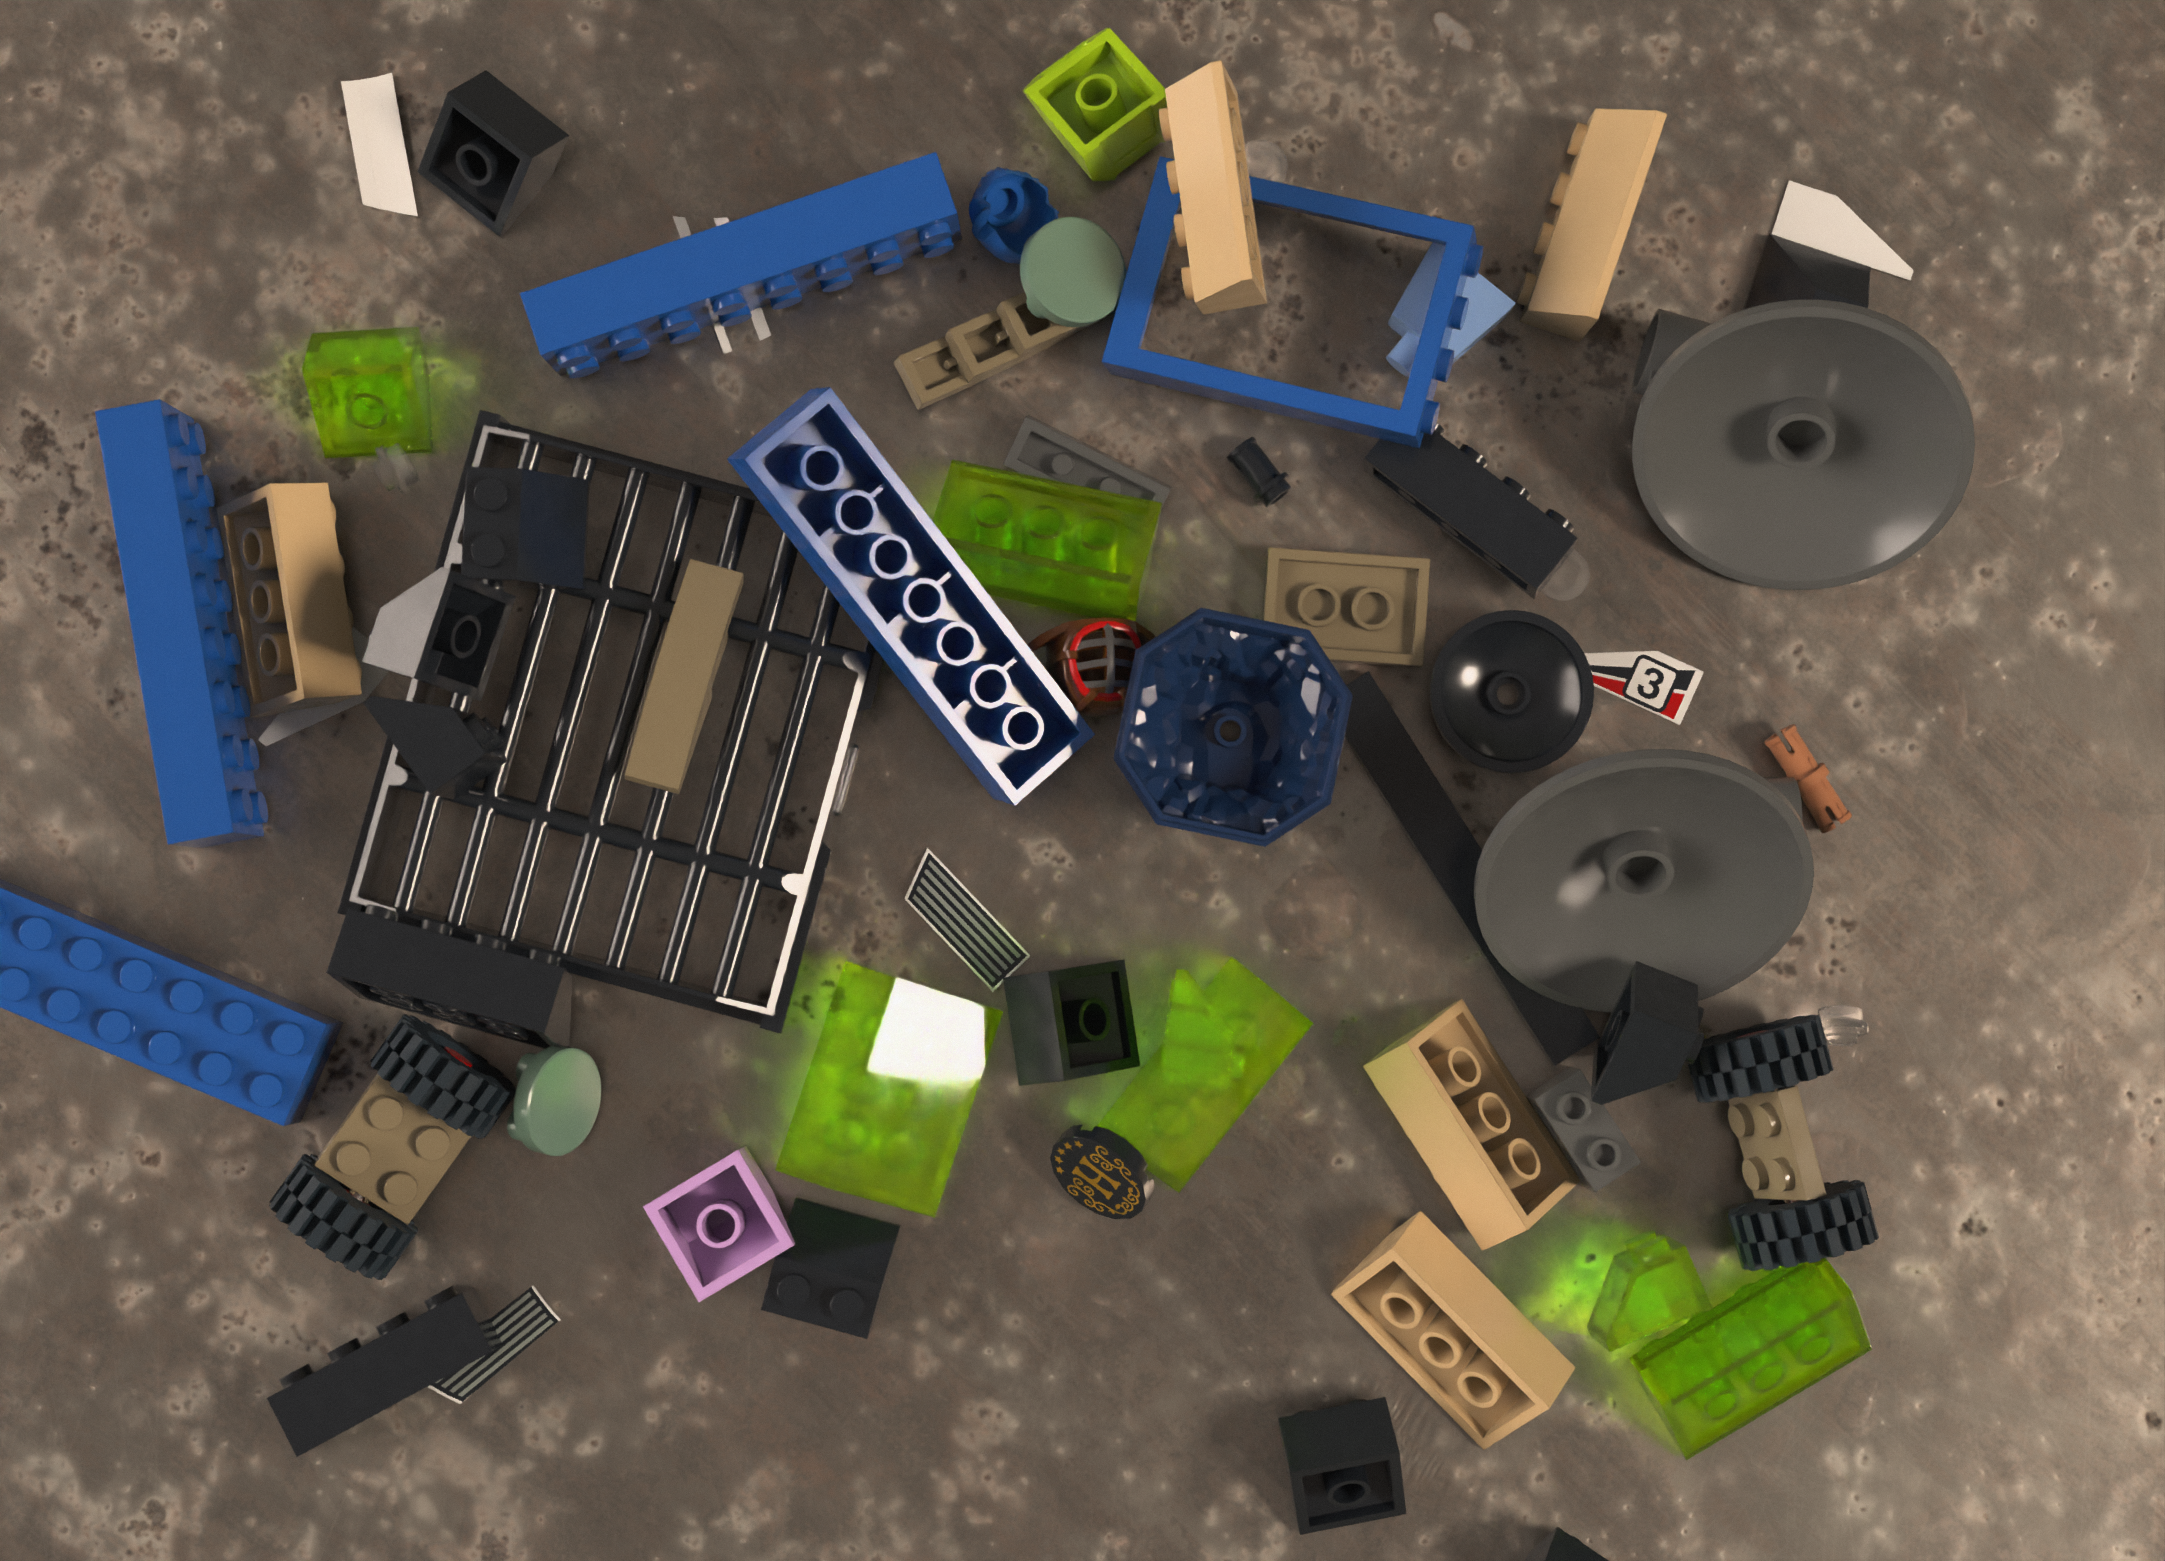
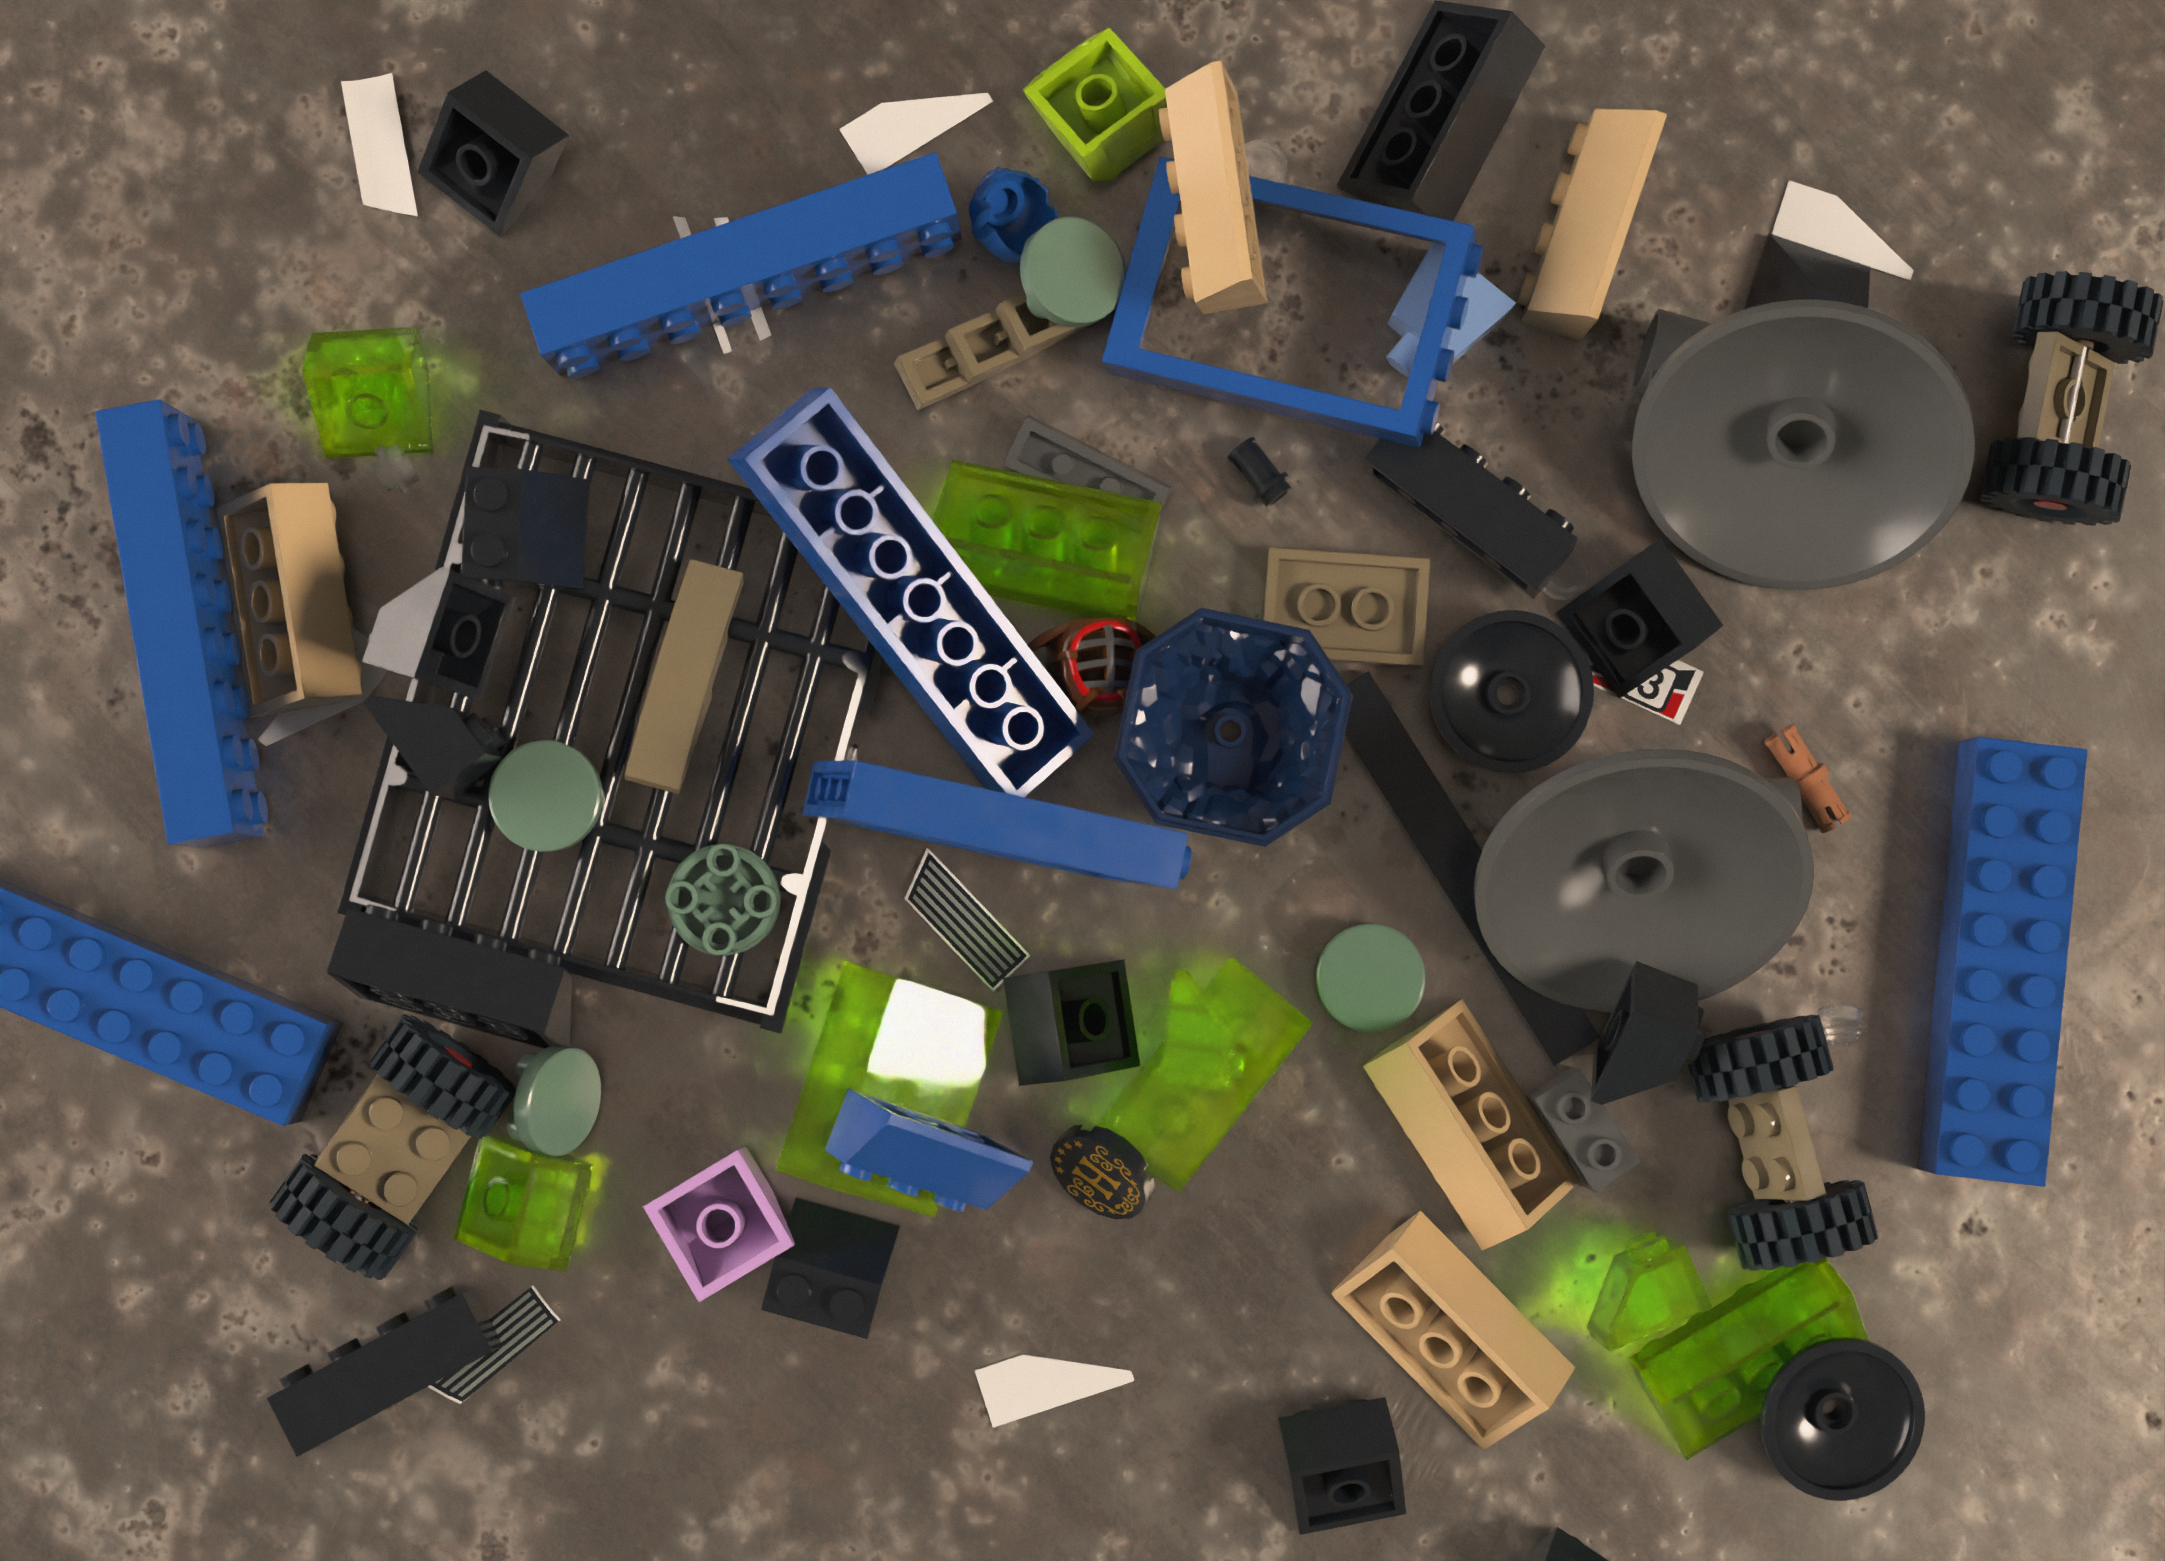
none -> clear neon green slope [454,1134,593,1271]
none -> sand green tile [489,740,605,853]
none -> sand green tile [665,844,780,955]
none -> blue window [802,760,1191,890]
none -> blue slope [825,1089,1033,1212]
none -> white sticker [839,93,993,175]
none -> white sticker [975,1354,1134,1428]
none -> sand green tile [1316,924,1426,1032]
none -> black slope [1337,0,1546,221]
none -> black slope [1557,538,1724,699]
none -> black dish [1760,1337,1925,1501]
none -> blue brick [1917,737,2087,1187]
none -> black plate [1980,271,2164,526]

